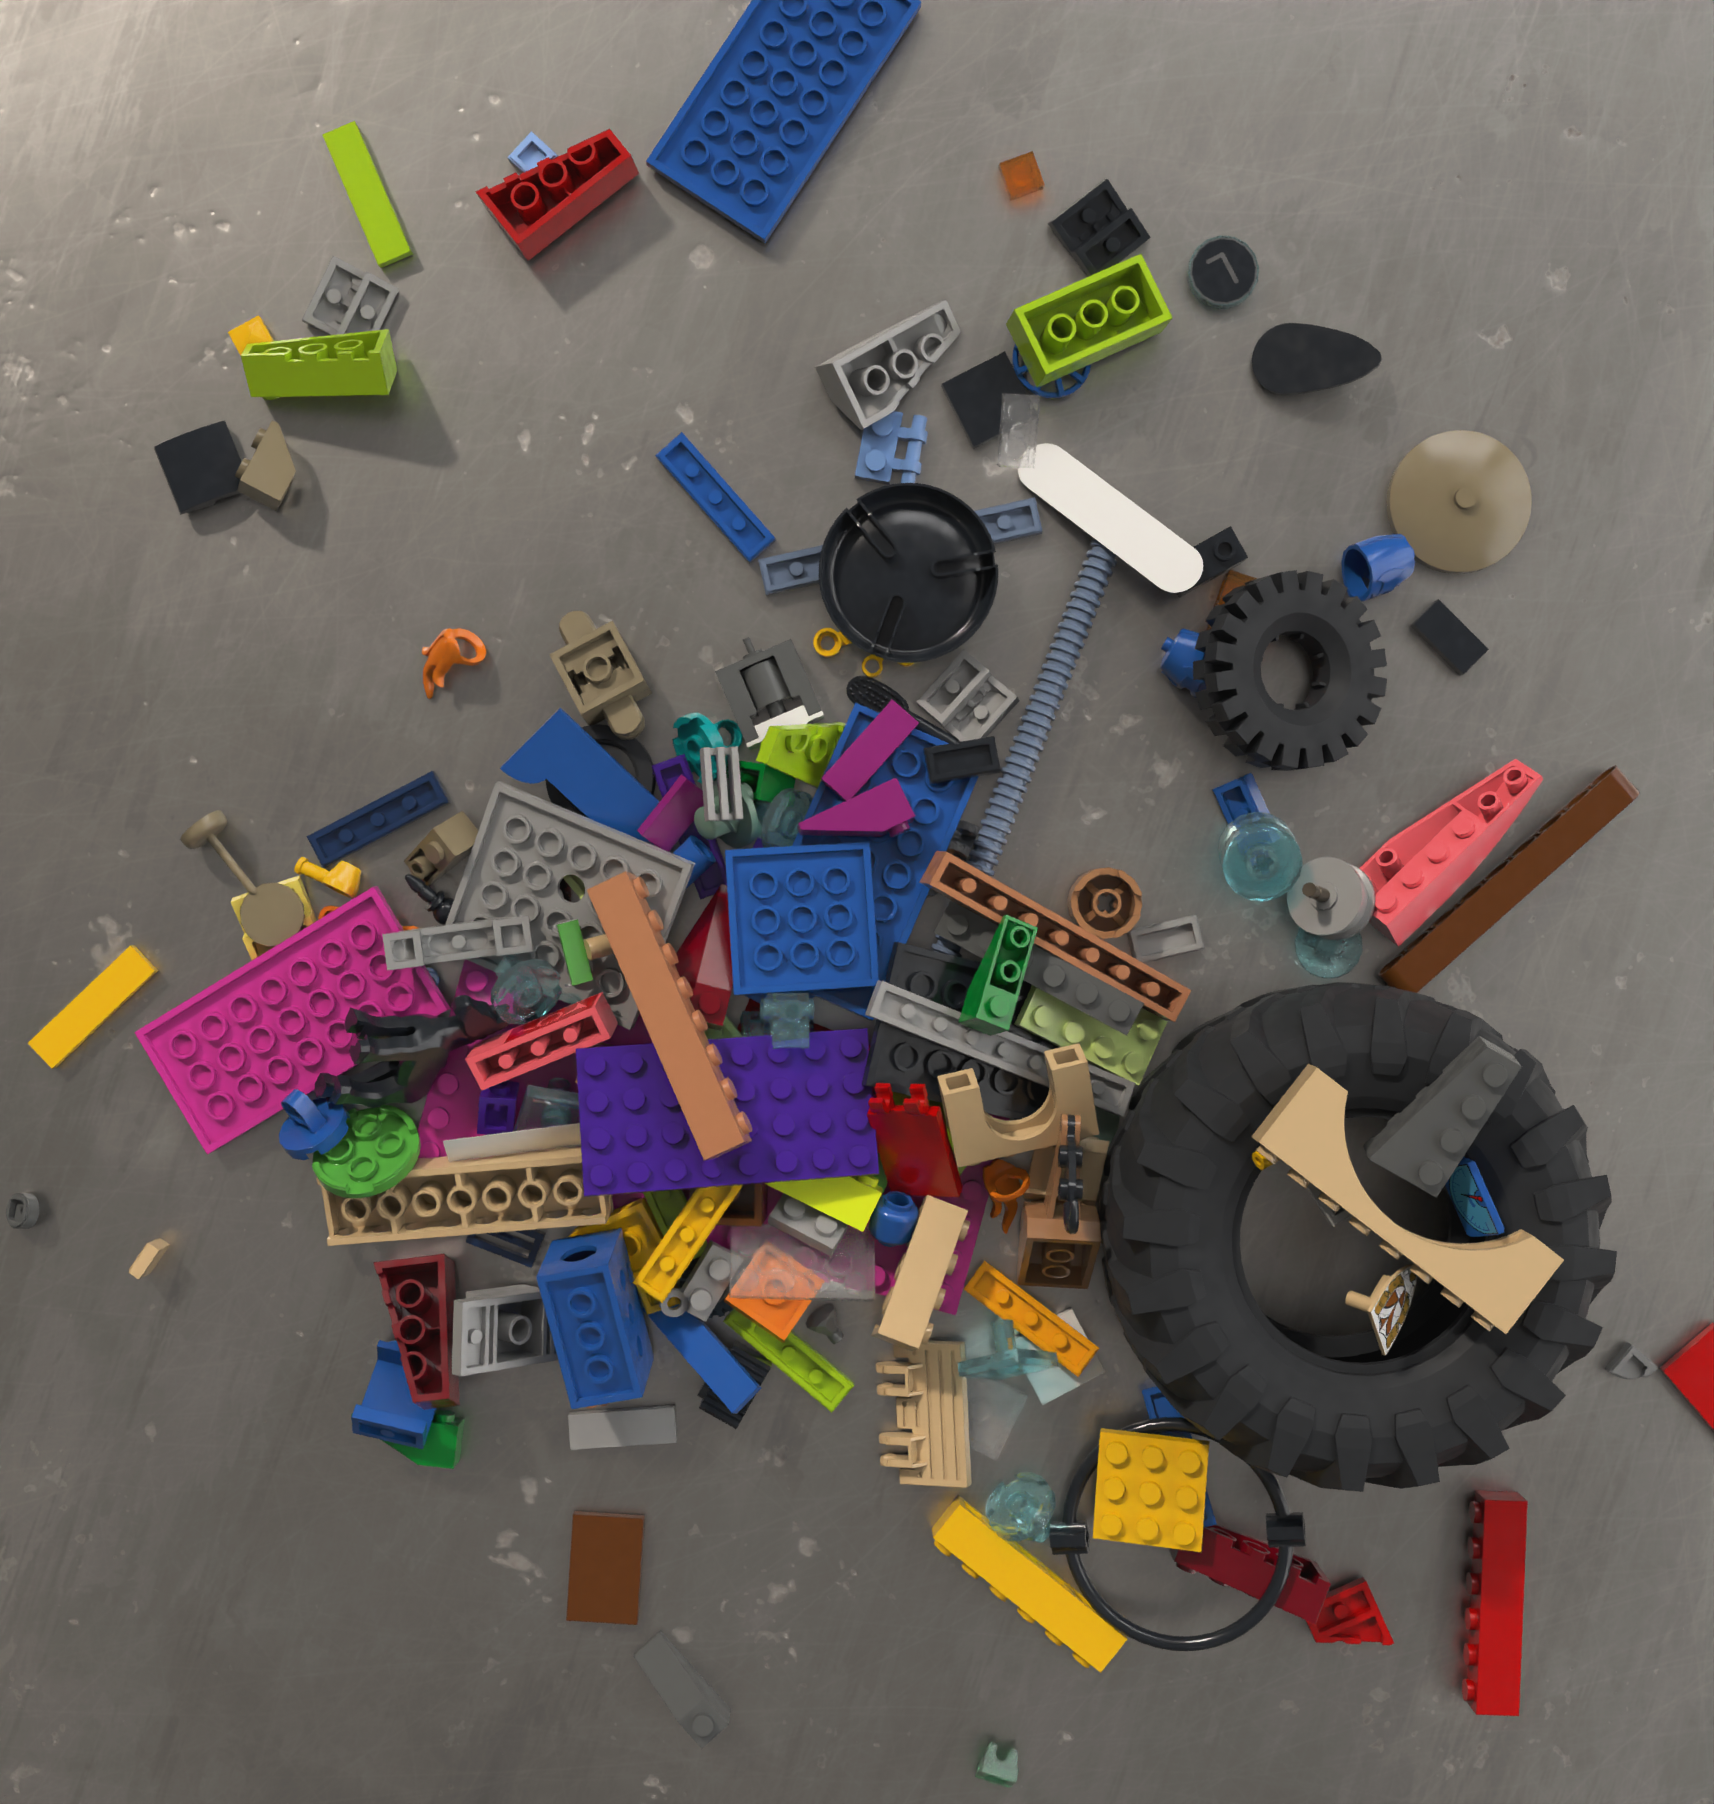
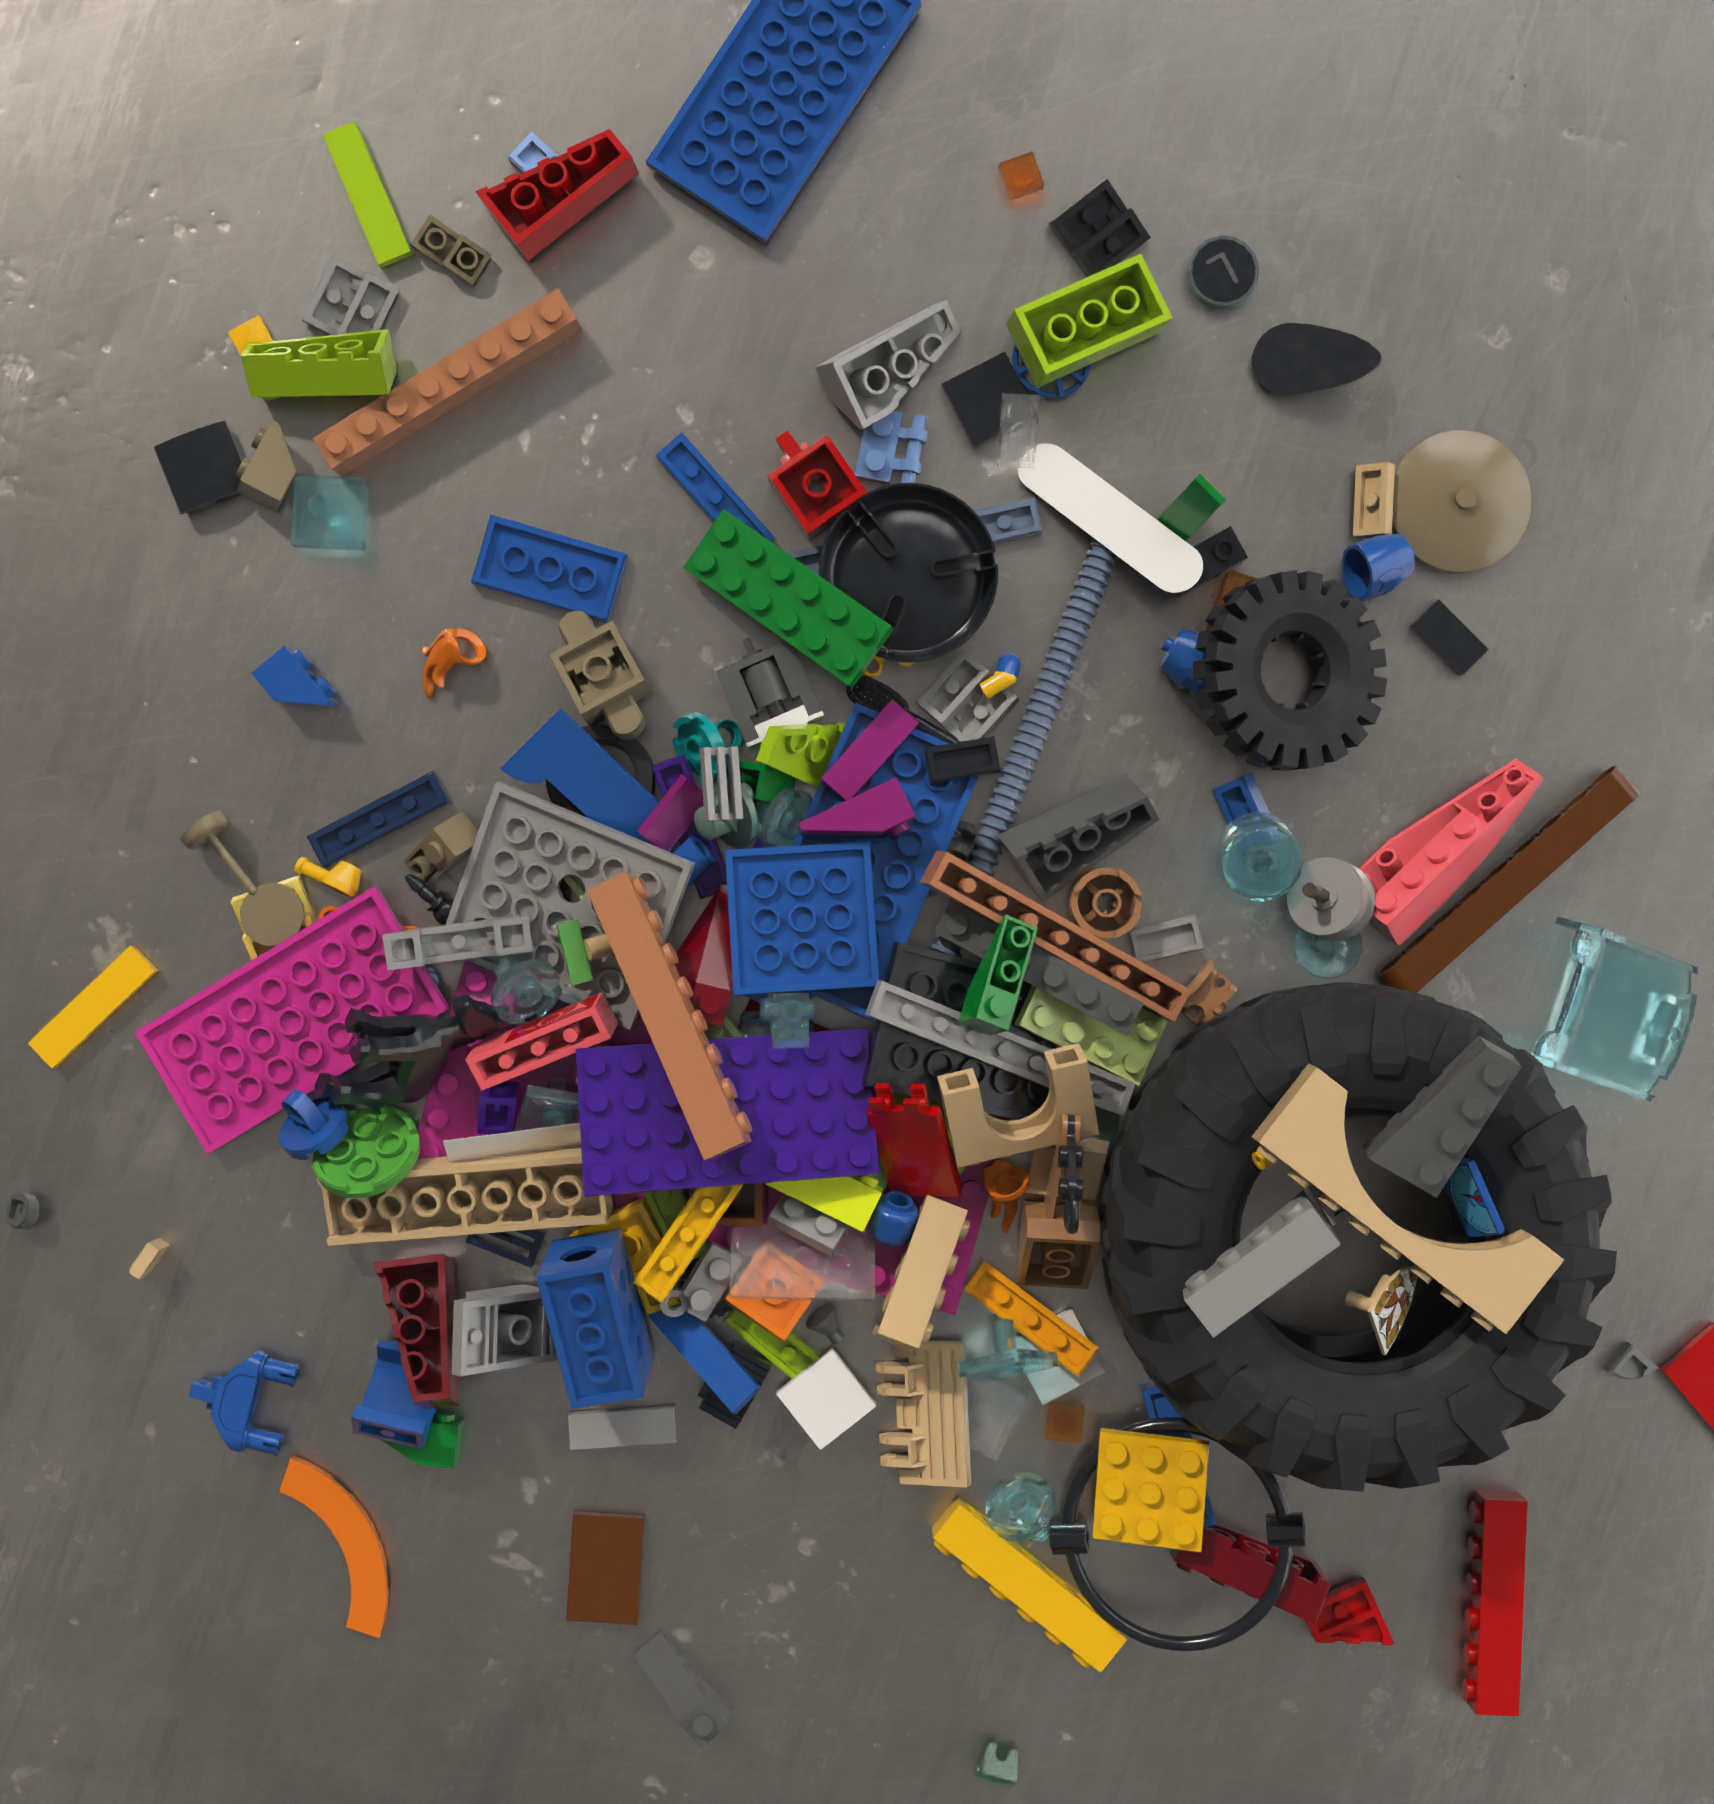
none -> blue connector [189,1350,300,1456]
none -> blue slope [251,646,338,708]
none -> orange tile [279,1455,389,1638]
none -> clear light blue tile [291,474,369,551]
none -> nougat brick [313,288,582,477]
none -> dark tan slope [410,215,492,285]
none -> blue tile [471,515,628,623]
none -> green plate [683,509,894,688]
none -> red hinge [767,430,867,540]
none -> white tile [776,1347,876,1450]
none -> arm [979,653,1021,699]
none -> dark grey wedge [997,775,1160,902]
none -> clear orange plate [1044,1401,1085,1443]
none -> green slope [1157,474,1226,541]
none -> medium nougat piece [1180,959,1238,1027]
none -> light grey wedge [1182,1190,1341,1338]
none -> tan plate [1353,462,1395,539]
none -> clear light blue windscreen [1517,917,1698,1102]

